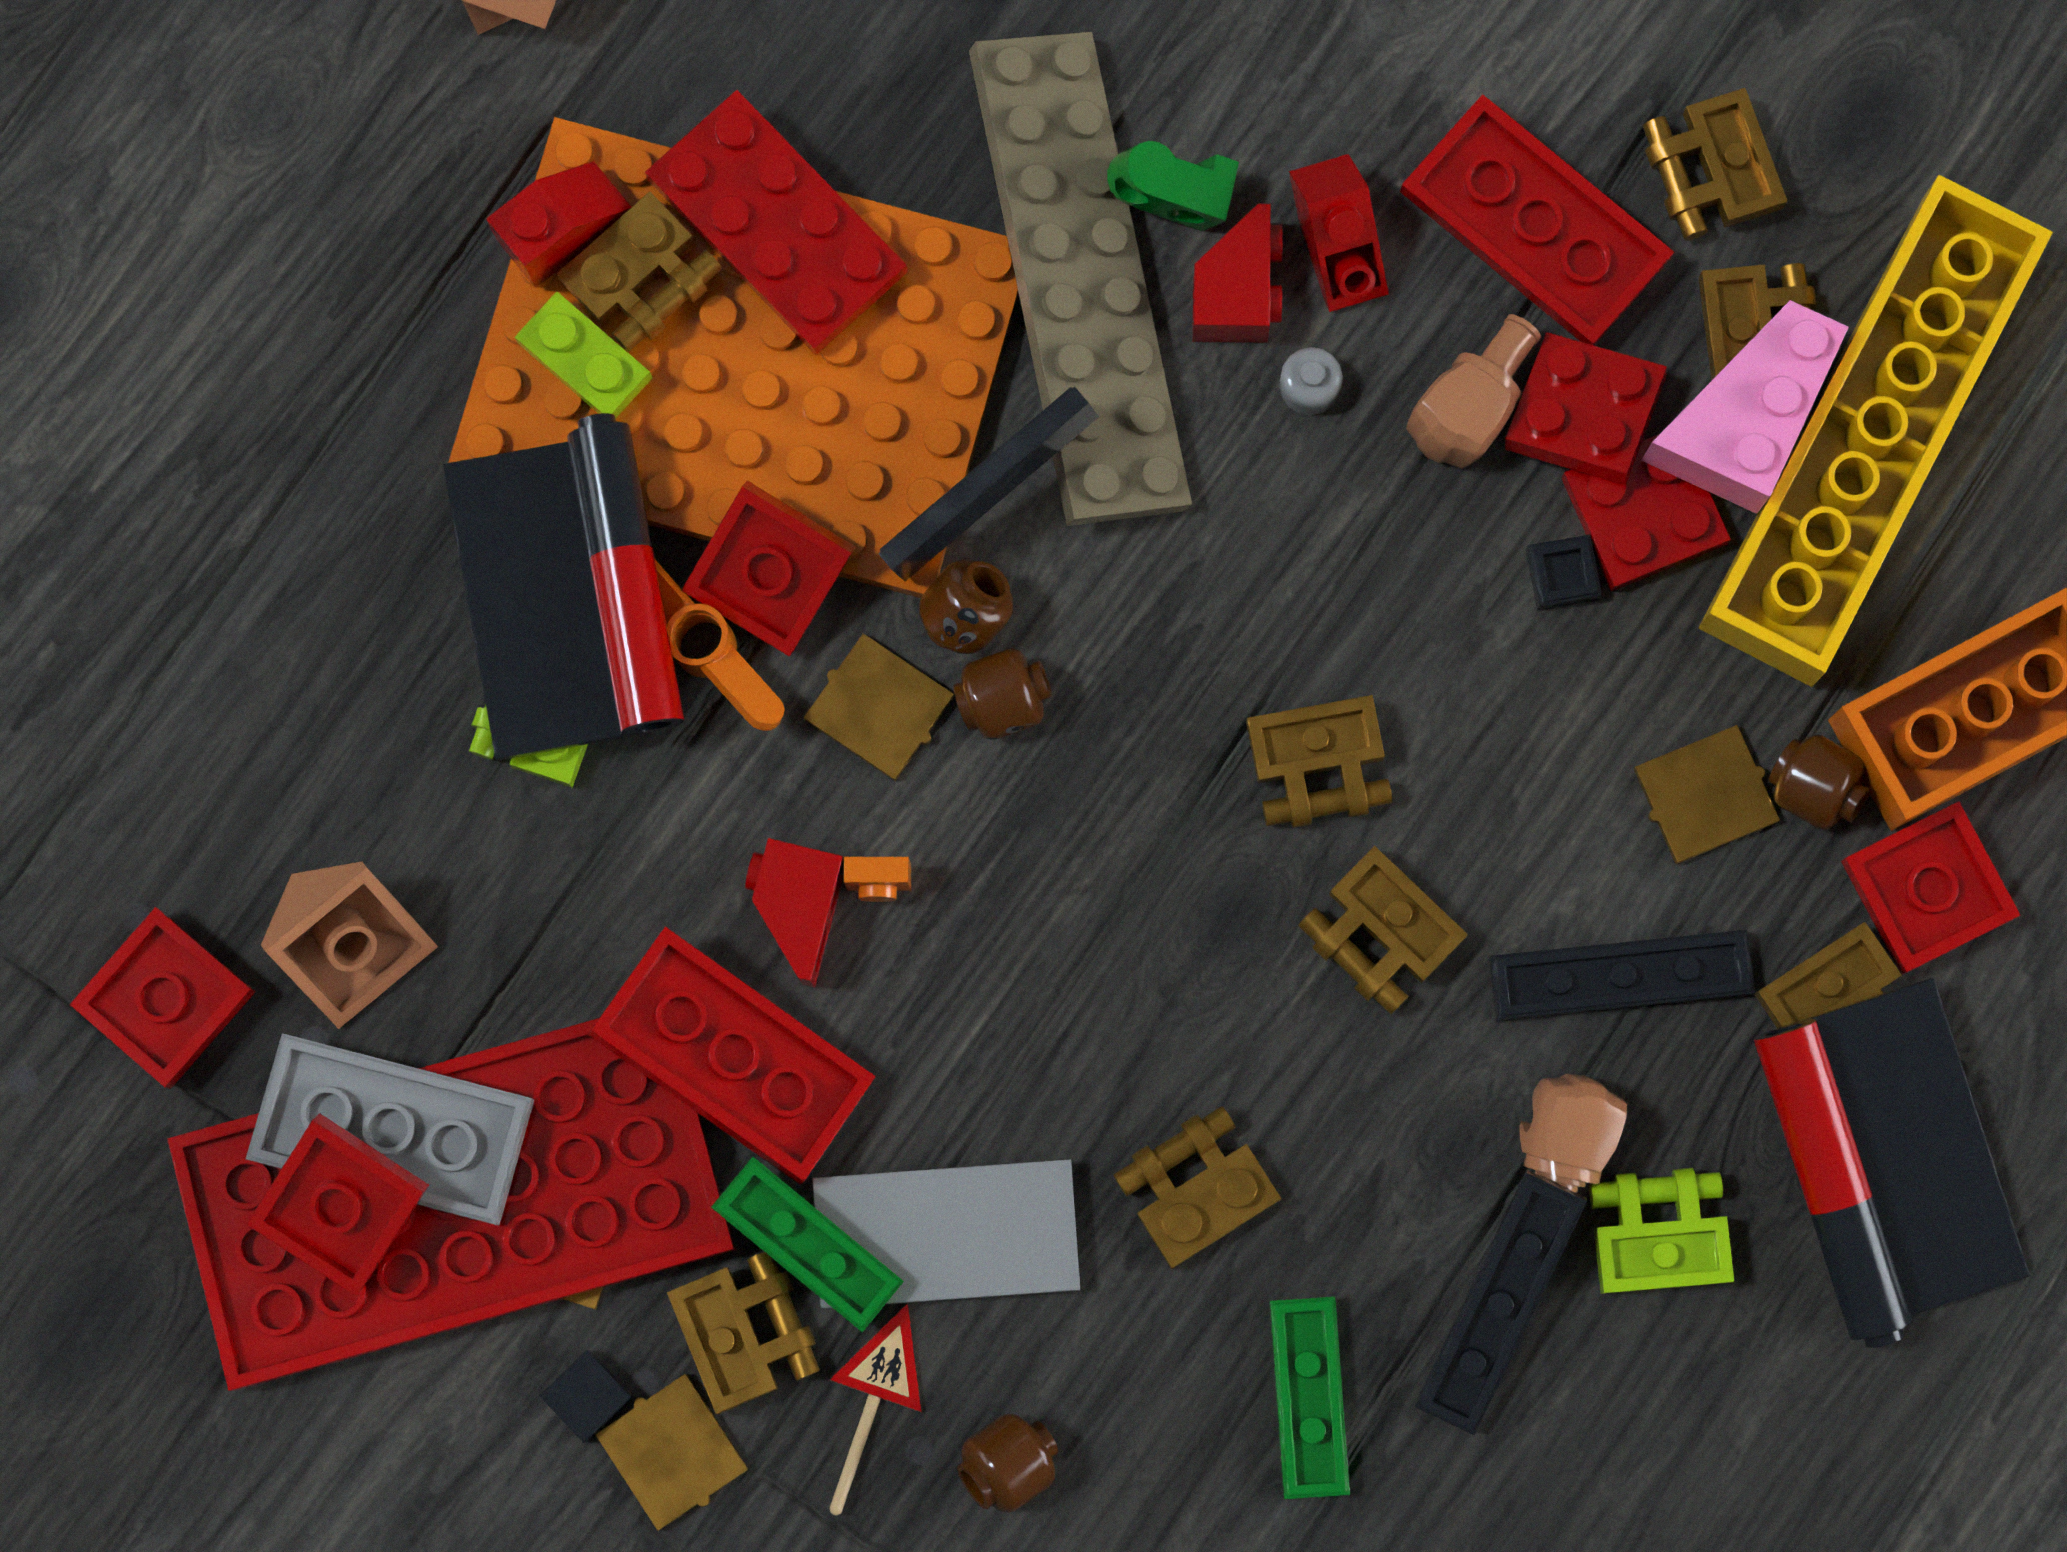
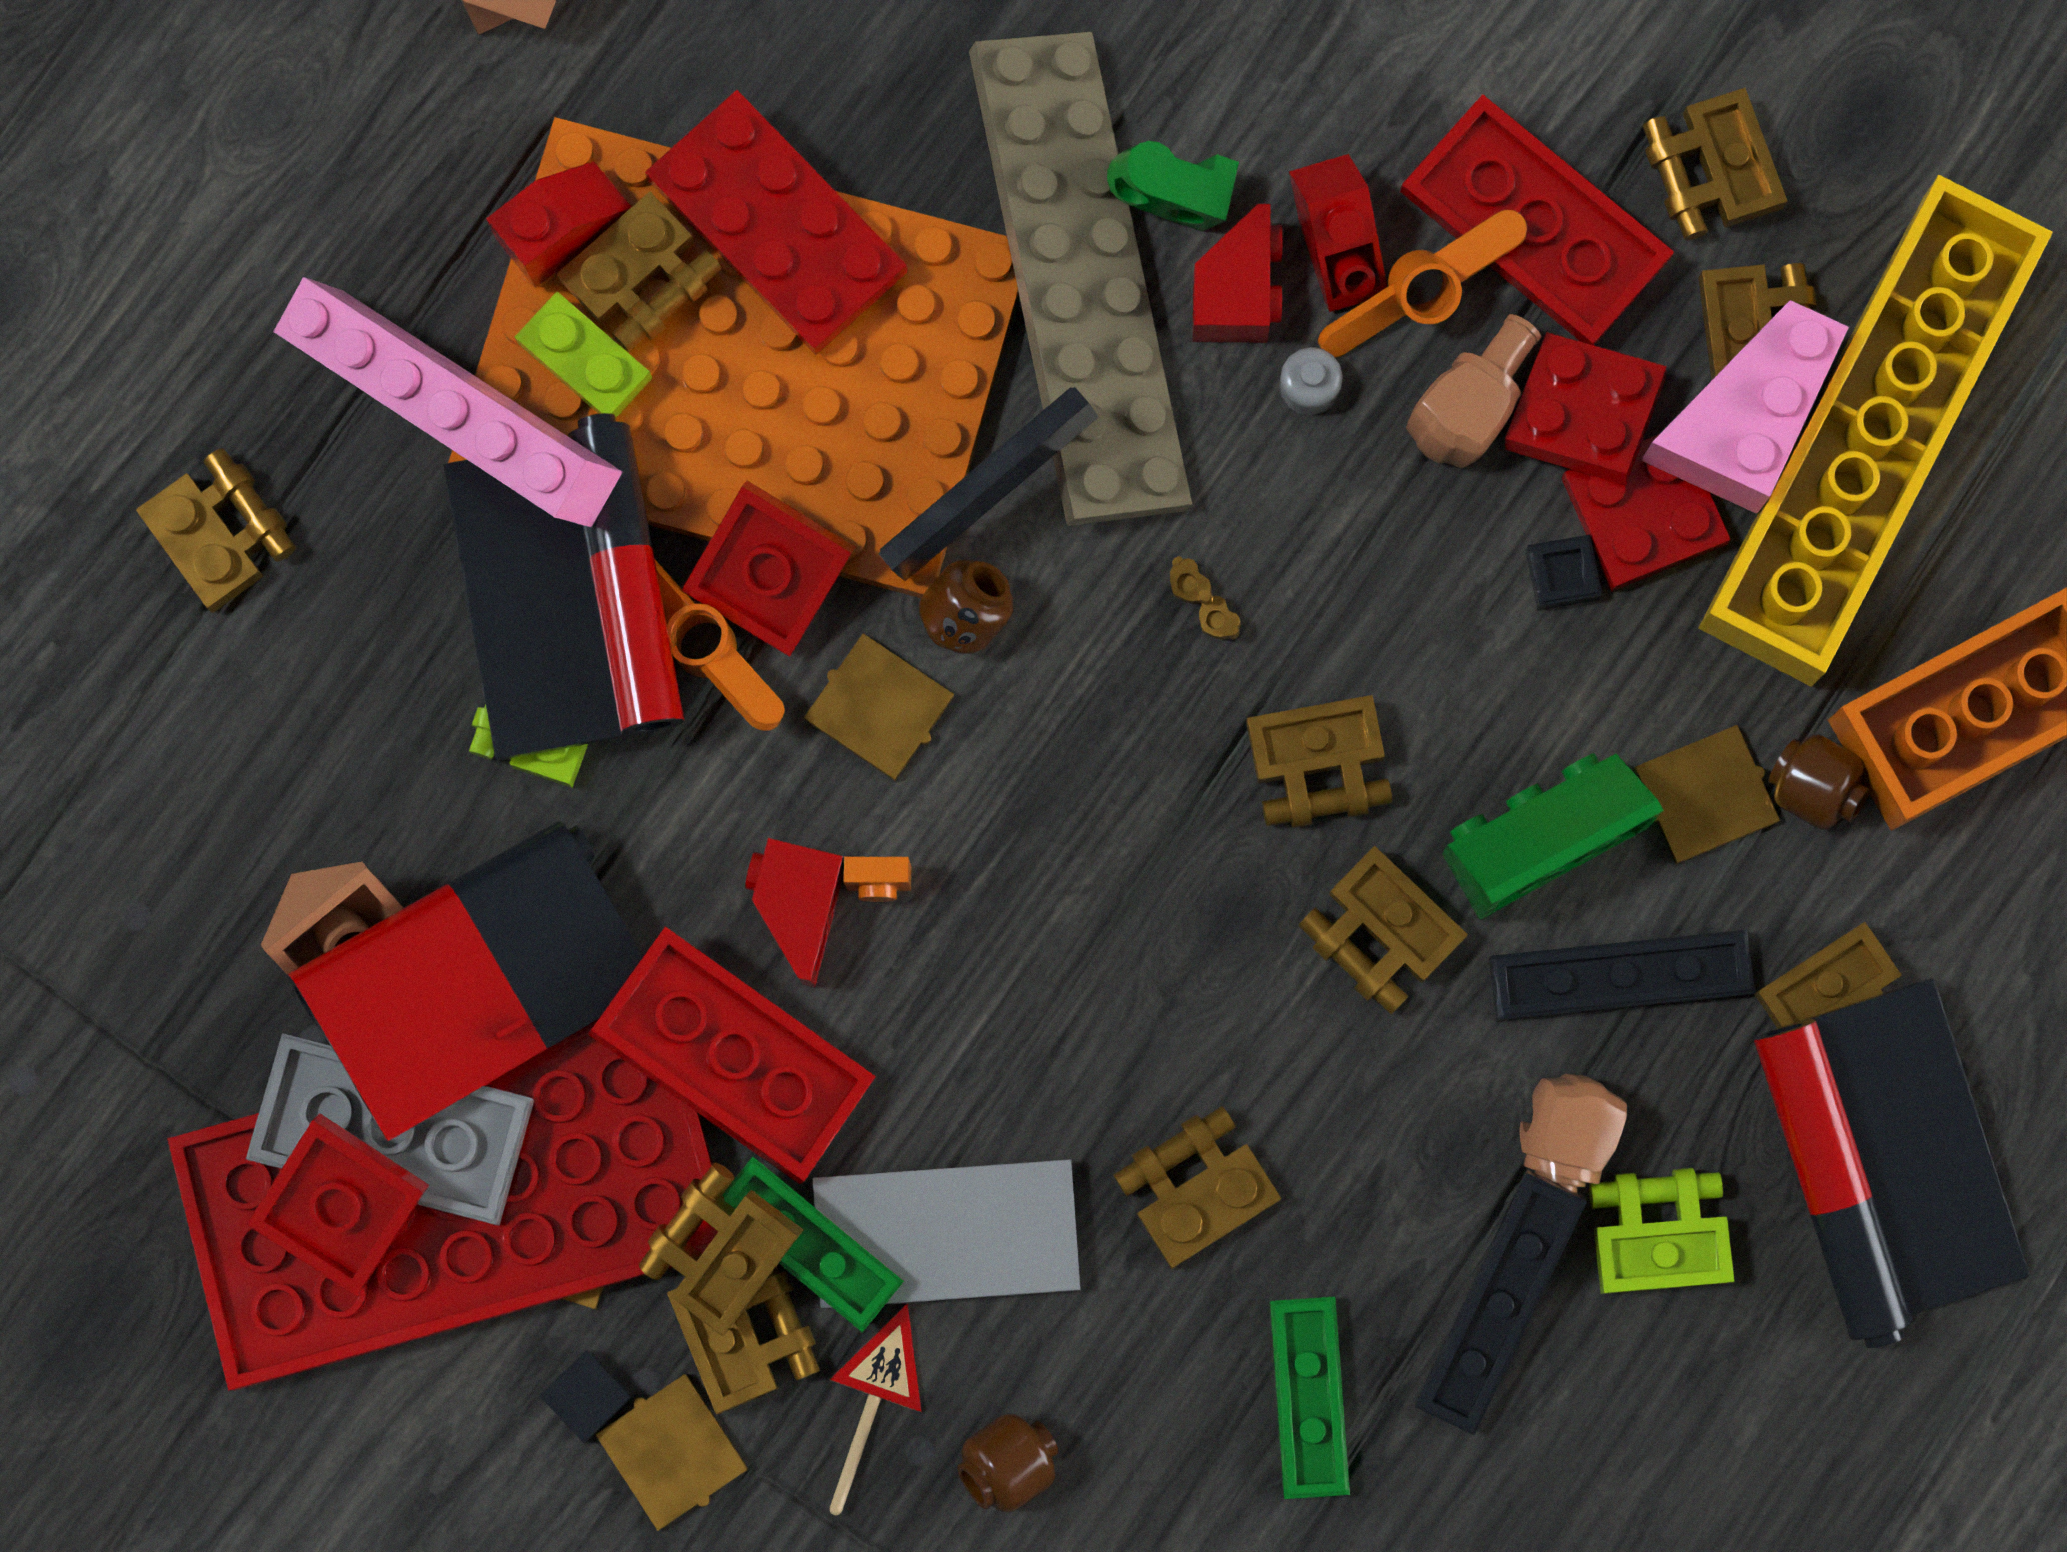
red plate [69,907,256,1089] -> none
reddish brown head [953,648,1052,740] -> none
red plate [1841,801,2021,975] -> none
none -> pearl gold plate [136,448,296,613]
none -> bright pink brick [274,277,622,527]
none -> door [287,821,643,1142]
none -> pearl gold plate [639,1163,803,1337]
none -> pearl gold piece [1170,556,1241,640]
none -> orange piece [1318,210,1527,358]
none -> green slope [1442,753,1664,920]

